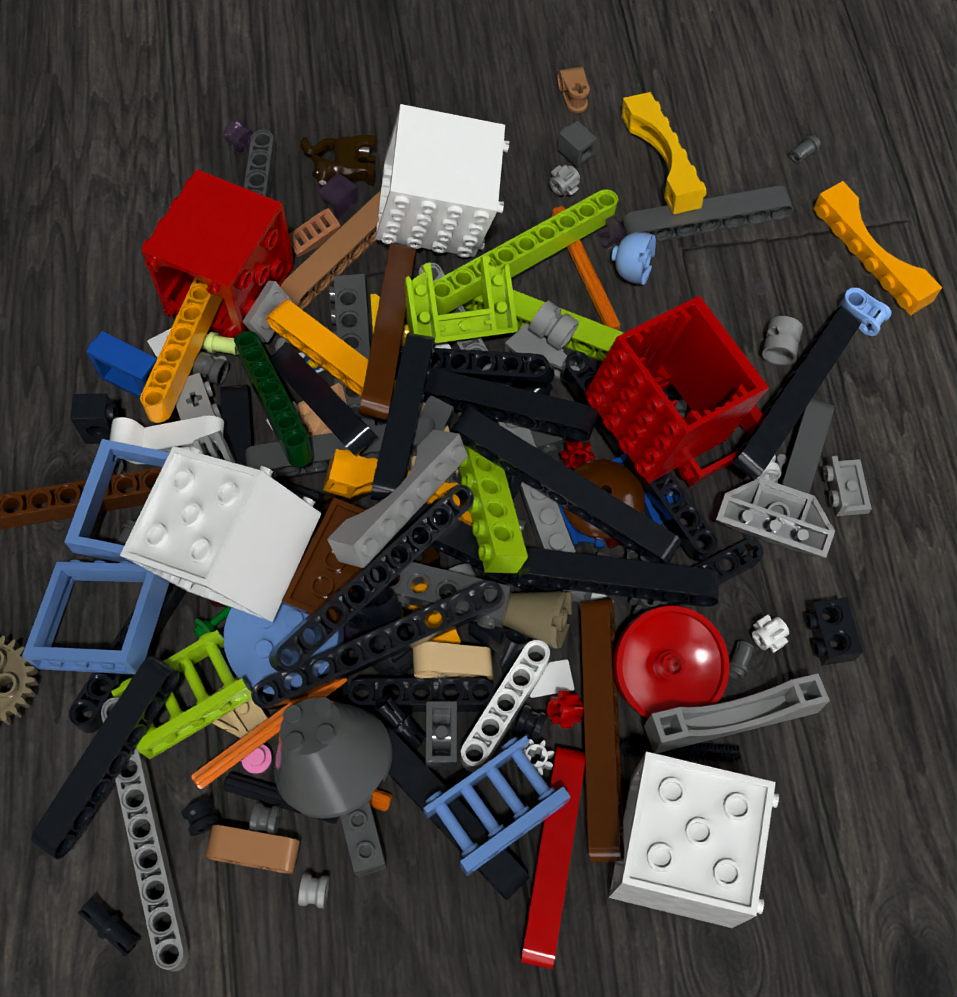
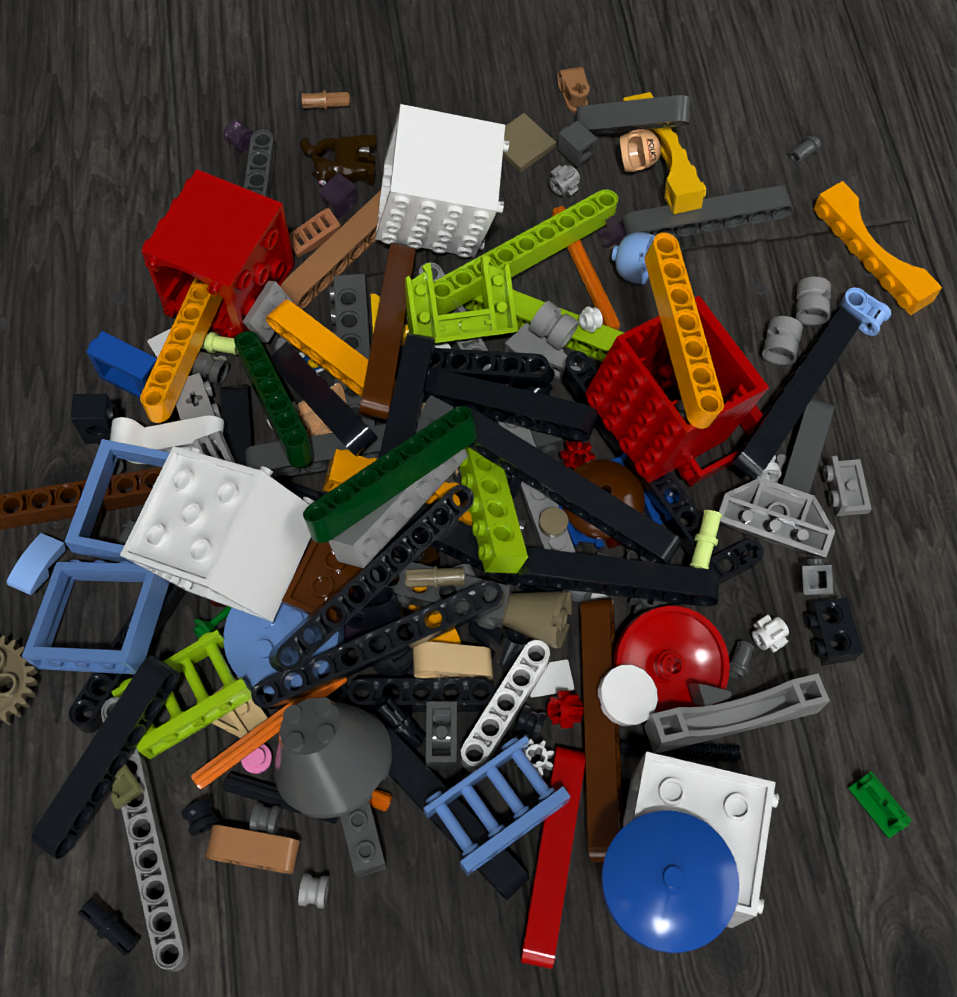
none -> light blue slope [7,533,66,595]
none -> olive tile [111,764,144,810]
none -> medium nougat axle [302,90,350,110]
none -> dark green beam [303,406,478,543]
none -> dark tan axle [405,566,465,590]
none -> dark tan tile [502,113,556,173]
none -> dark tan tile [539,507,568,538]
none -> dark grey beam [576,95,690,135]
none -> white plate [579,306,603,333]
none -> white tile [598,665,658,726]
none -> blue dish [601,811,739,953]
none -> light nougat helmet [620,129,661,172]
none -> light orange beam [644,233,724,429]
none -> dark grey slope [688,683,732,706]
none -> yellowish green pin [690,510,723,569]
none -> light grey wheel [796,277,831,326]
none -> dark grey brick [799,557,833,595]
none -> green hinge [848,771,912,839]

